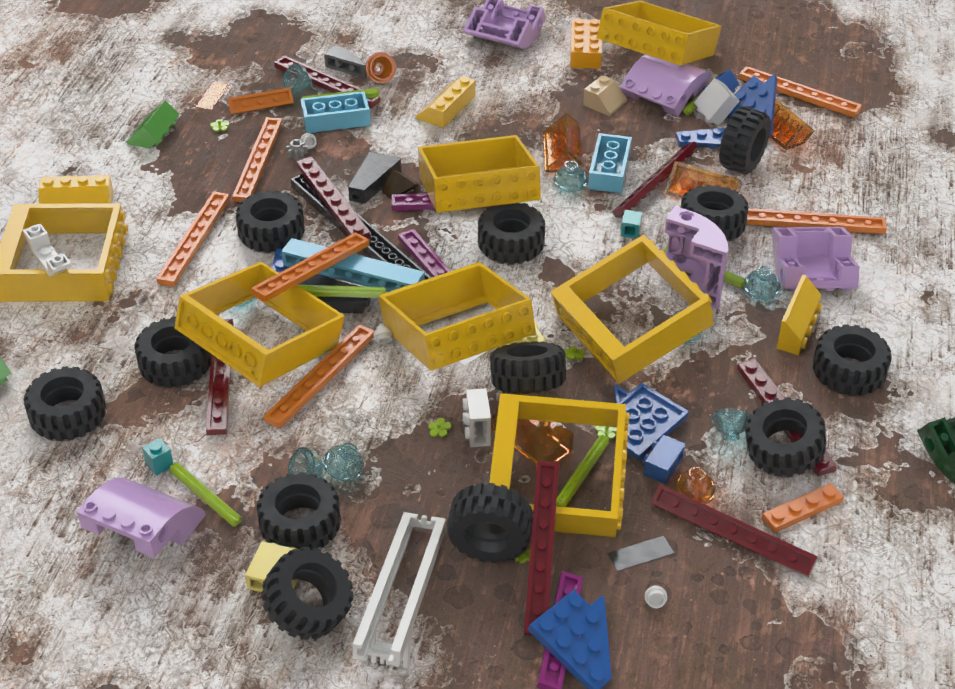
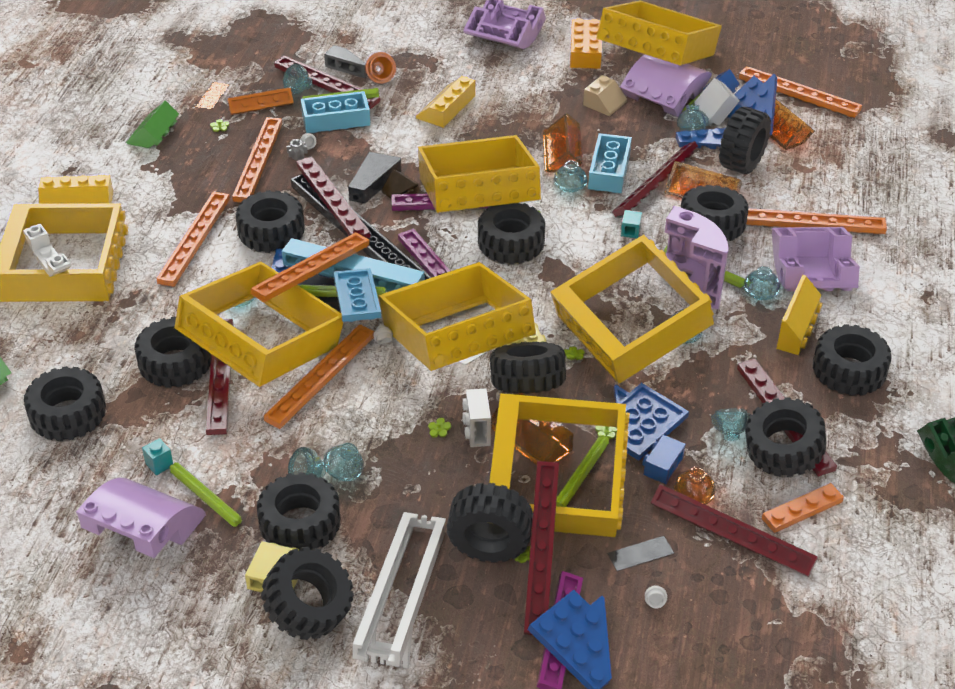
none -> dark azure plate [333,268,381,322]
none -> clear light blue piece [677,104,709,130]

